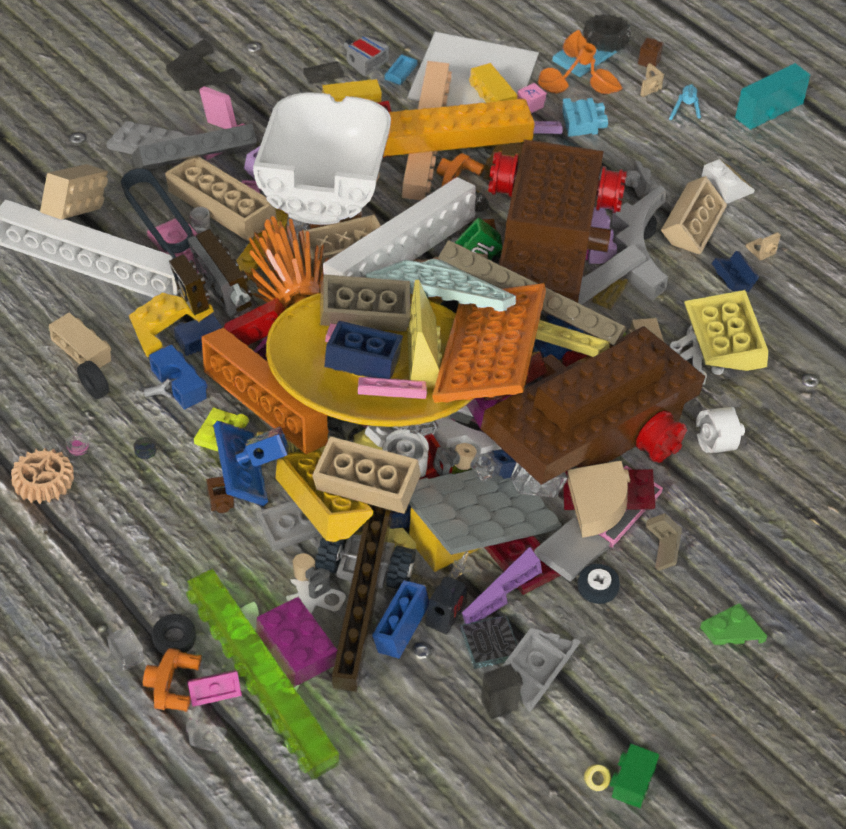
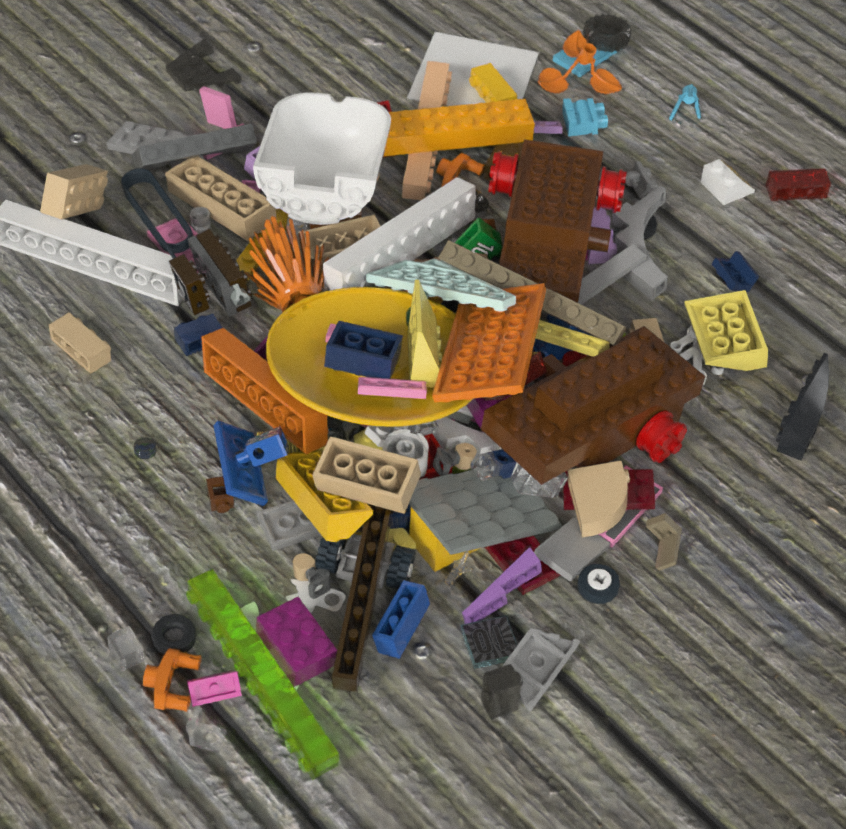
light nougat gear [11,448,74,504] -> none
clear tile [66,434,89,456] -> none
black tyre [77,361,109,399] -> none
yellow wing [129,293,214,357] -> none
light grey bar [144,379,172,399] -> none
blue arch [149,344,207,410] -> none
neon yellow plate [194,407,249,452] -> none
red brick [224,298,286,345] -> none
clear smoke tile [303,61,344,85] -> none
dark tan brick [320,274,410,331] -> none
yellow brick [322,79,382,103] -> none
light grey torso [344,36,389,76] -> none
dark azure tile [385,55,417,85] -> none
black torso [425,576,467,635] -> none
bright pink brick [517,83,546,113] -> none
light yellow piece [584,764,611,791] -> none
clear yellow tile [592,278,628,310] -> none
green brick [610,744,660,809] -> none
reddish brown brick [638,38,664,67] -> none
tan bracket [640,63,664,97] -> none
tan slope [661,176,727,254] -> none
white brick [696,407,745,453] -> none
bright green wing [700,603,767,645] -> none
teal brick [735,63,811,130] -> none
tan bracket [746,232,780,261] -> none
none -> clear red brick [766,168,831,201]
none -> black wedge [776,353,829,461]

